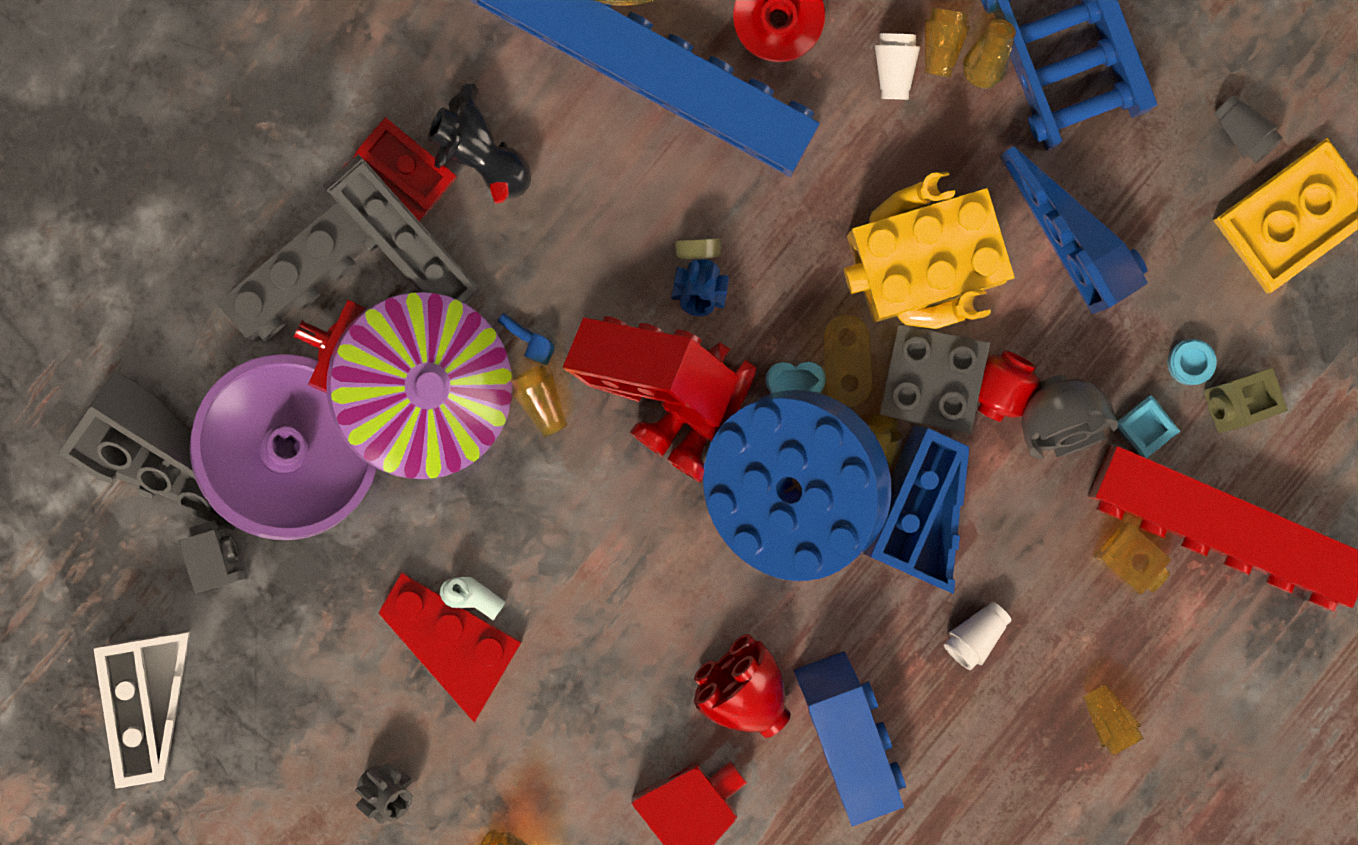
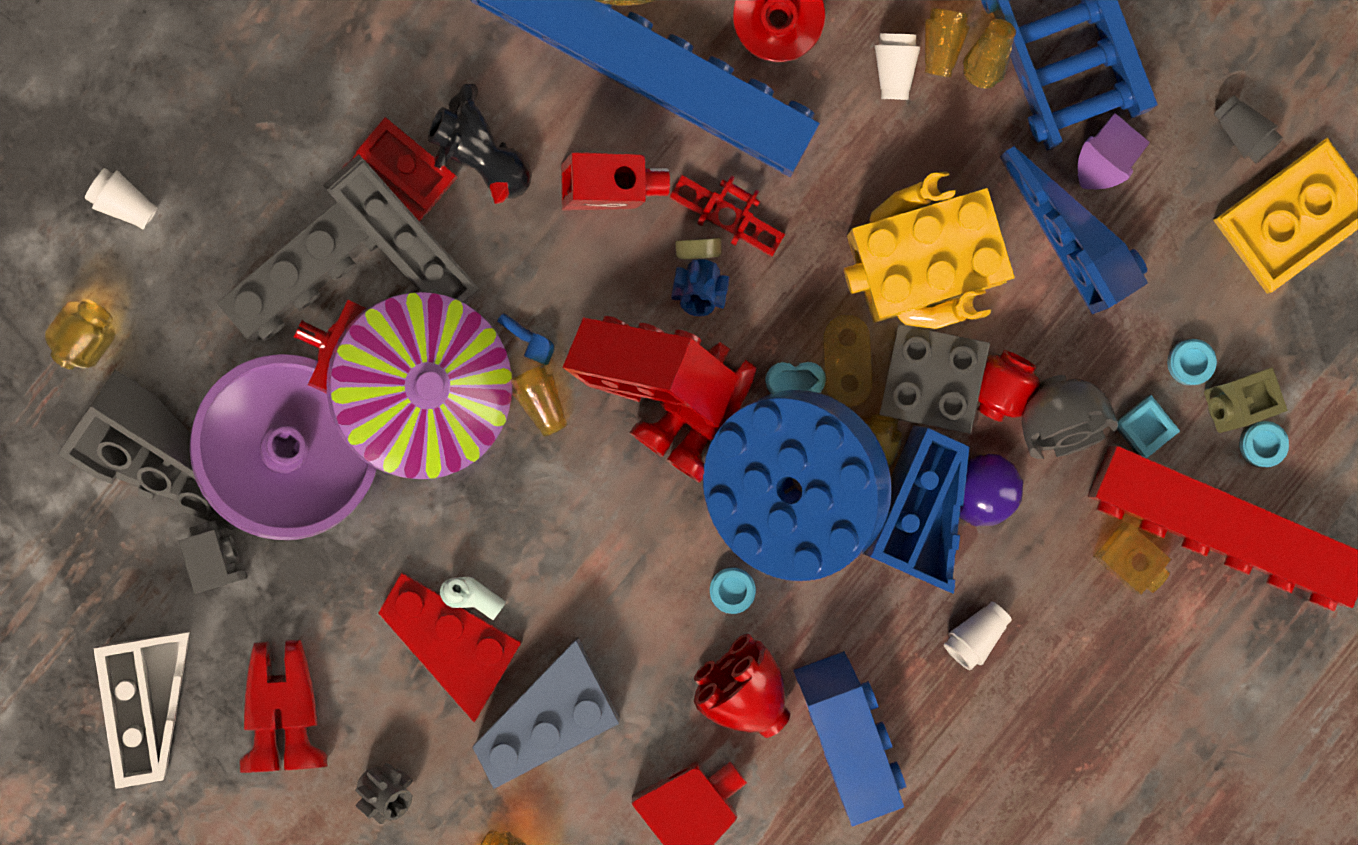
clear yellow cone [1083,684,1144,756] -> none
none -> clear yellow head [45,299,116,370]
none -> white cone [85,168,158,230]
none -> red piece [239,640,328,773]
none -> sand blue wedge [472,637,620,789]
none -> red torso [561,153,670,210]
none -> red piece [669,175,785,257]
none -> medium azure tile [709,567,756,614]
none -> dark purple hair [959,454,1023,526]
none -> medium lavender tile [1078,113,1150,189]
none -> medium azure tile [1239,421,1289,467]

